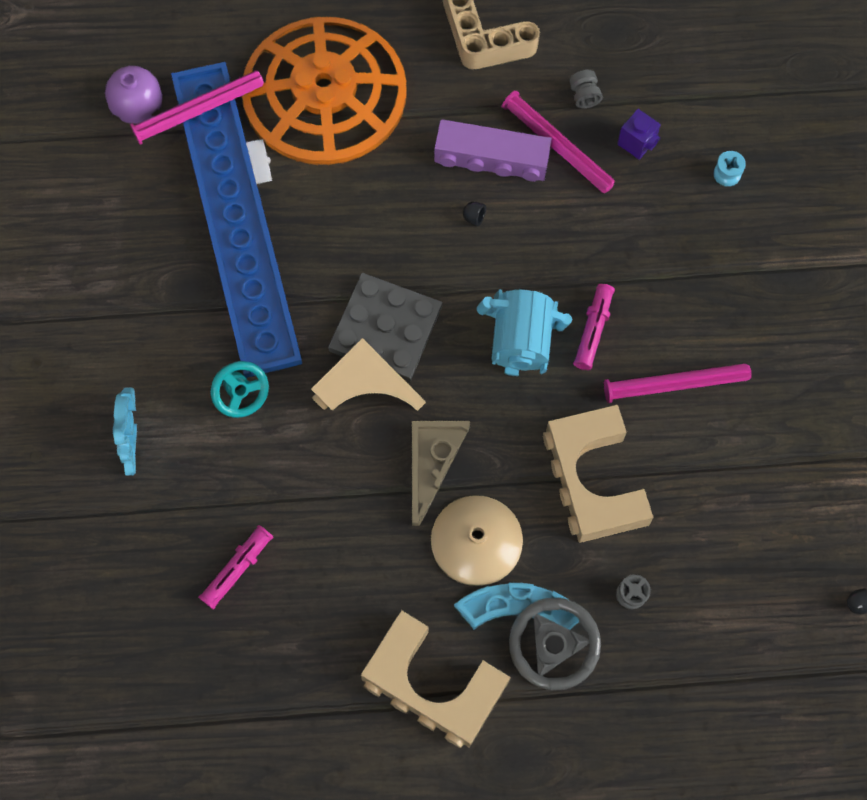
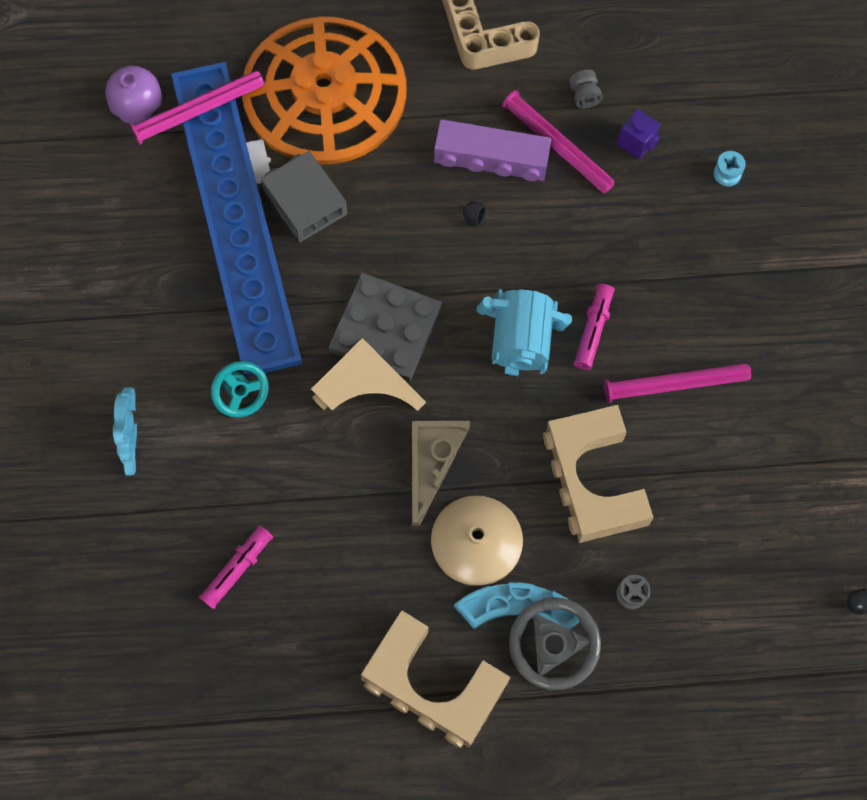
none -> dark grey brick [261,151,347,243]

